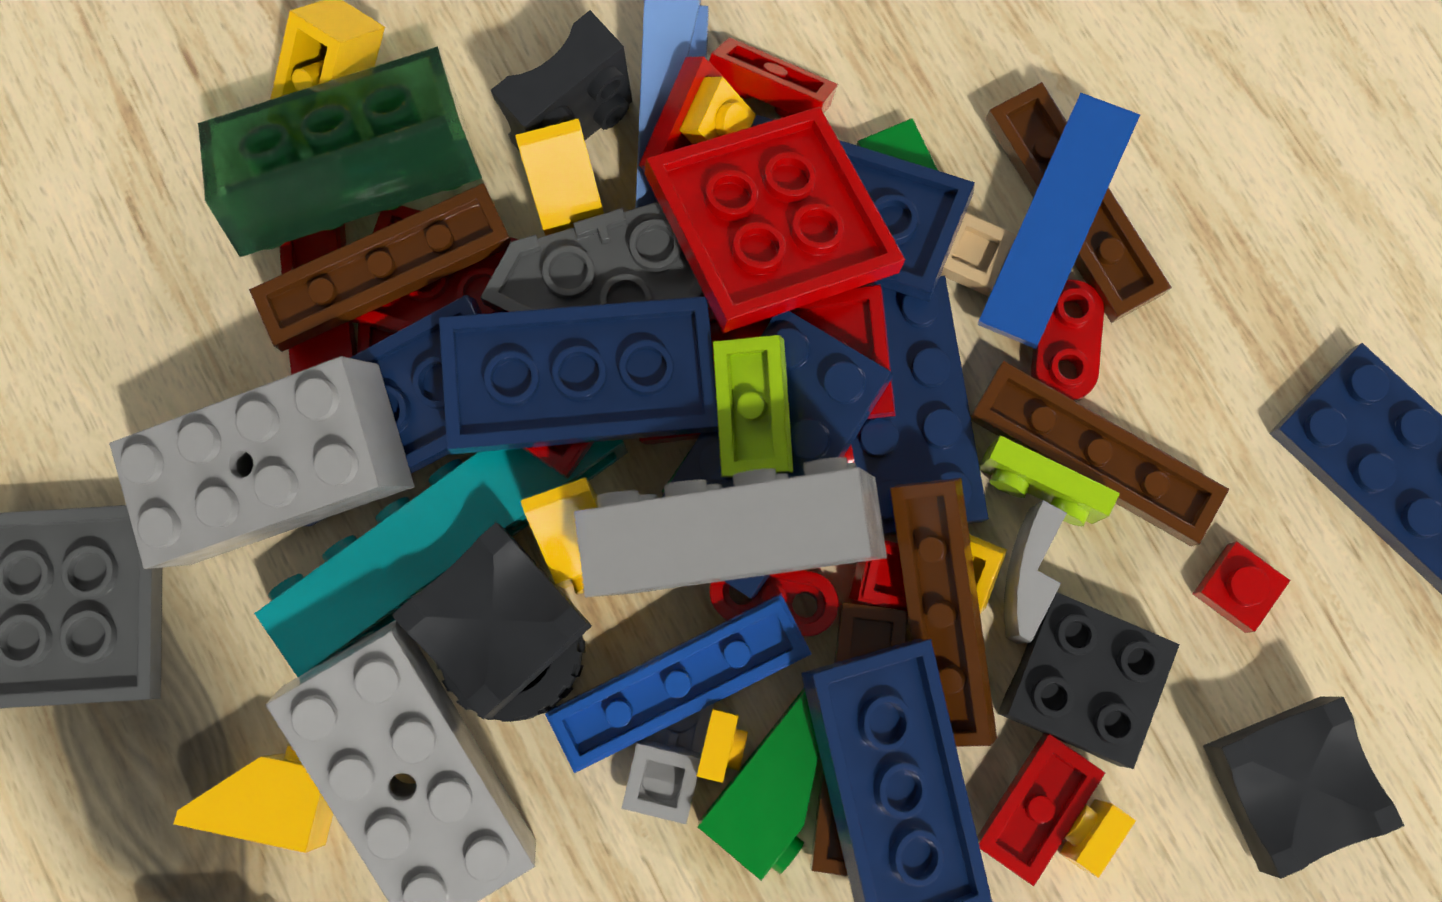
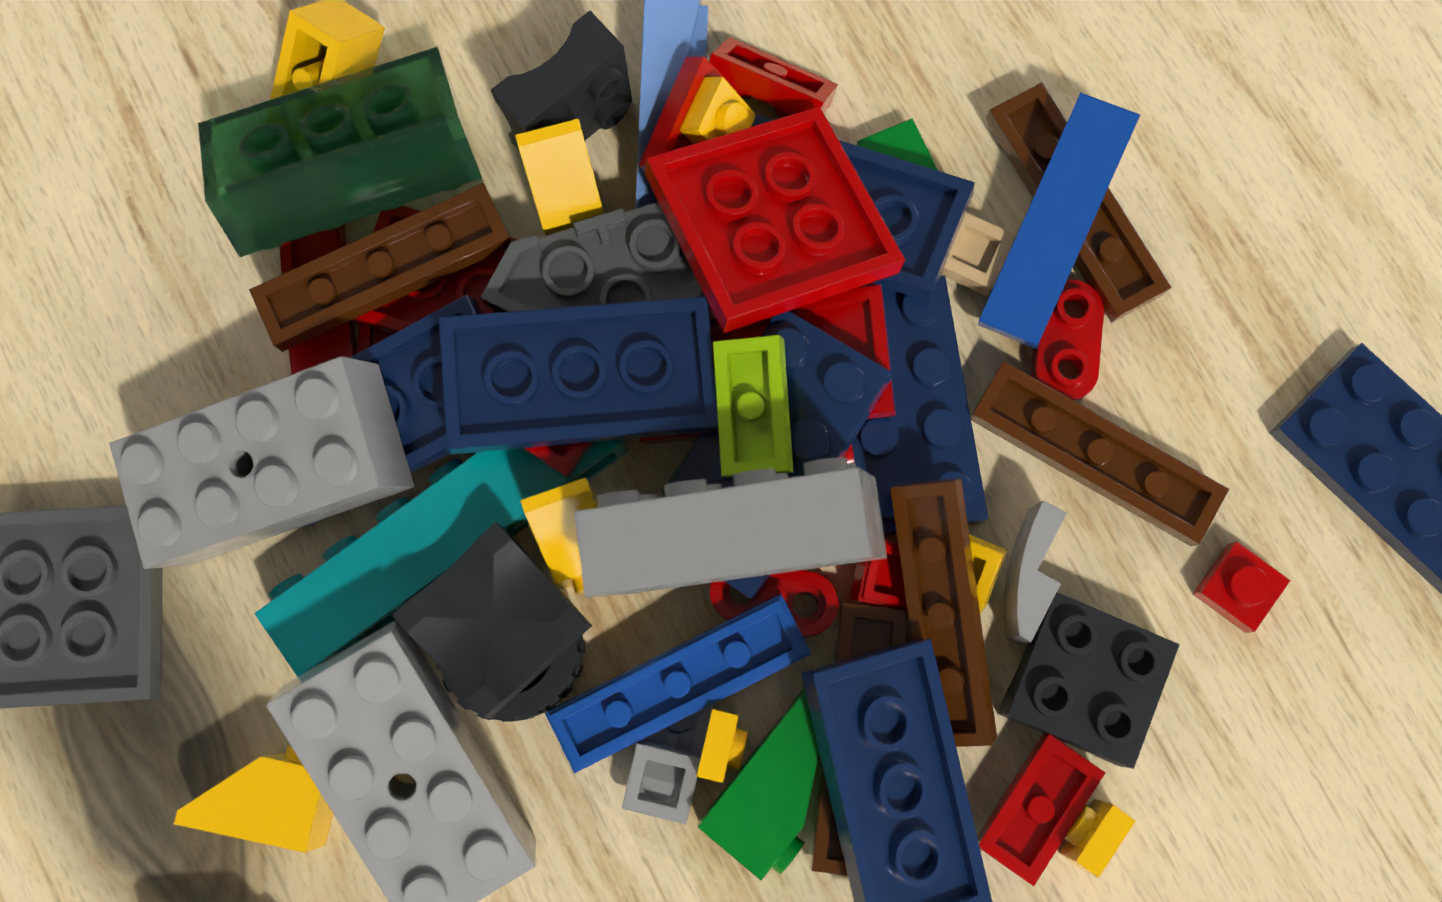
lime plate [979,435,1120,526] -> none
black brick [1203,696,1405,879] -> none

